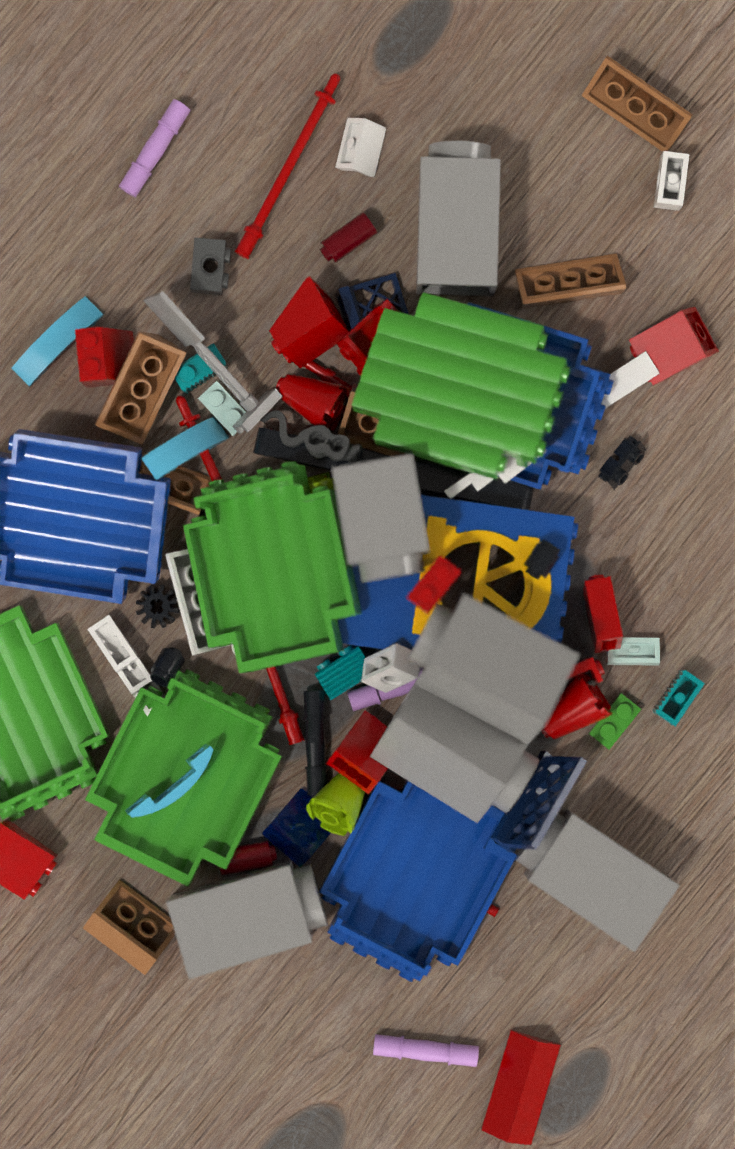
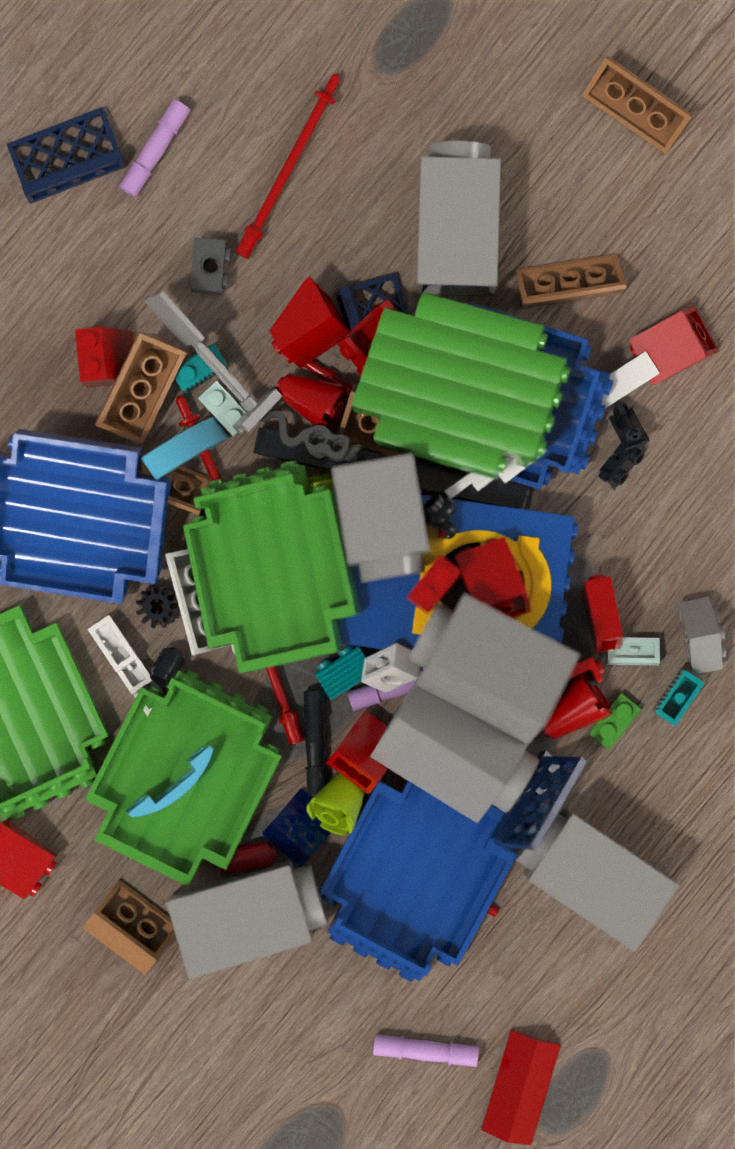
medium azure slope [12,296,103,387] -> none
dark red brick [319,212,377,263] -> none
white panel [335,118,386,177] -> none
black brick [523,539,560,580] -> none
white brick [654,151,689,211] -> none
none -> dark blue fence [7,107,126,204]
none -> black animal [423,495,457,539]
none -> red slope [455,537,531,619]
none -> black hinge [608,401,650,451]
none -> light grey brick [678,597,726,675]

